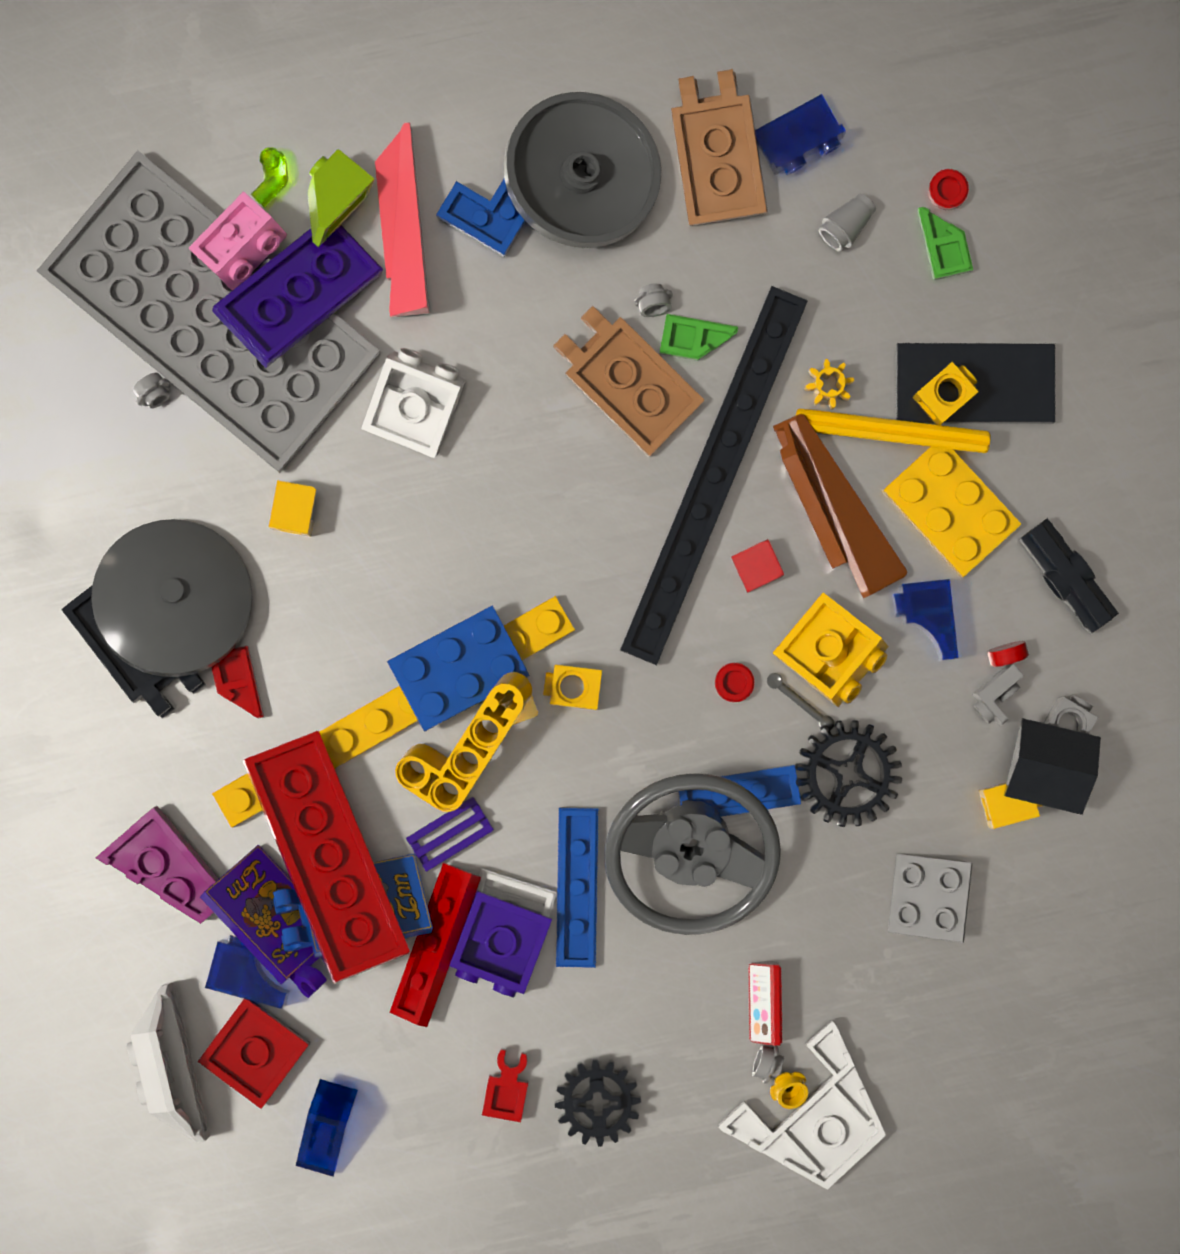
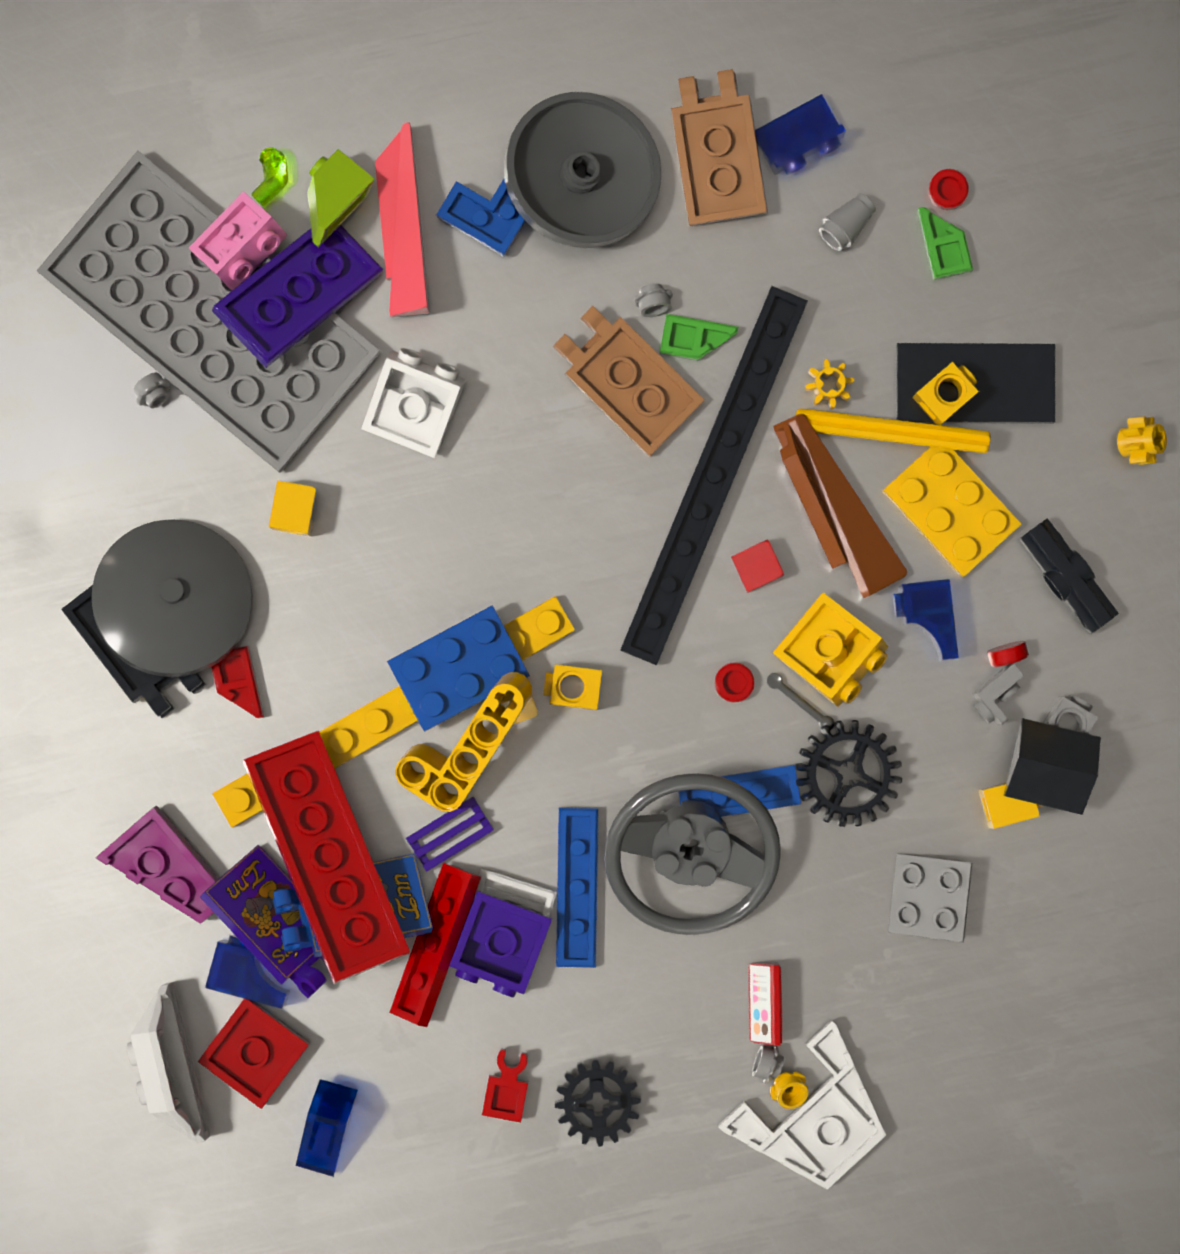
none -> yellow gear [1117,416,1167,465]

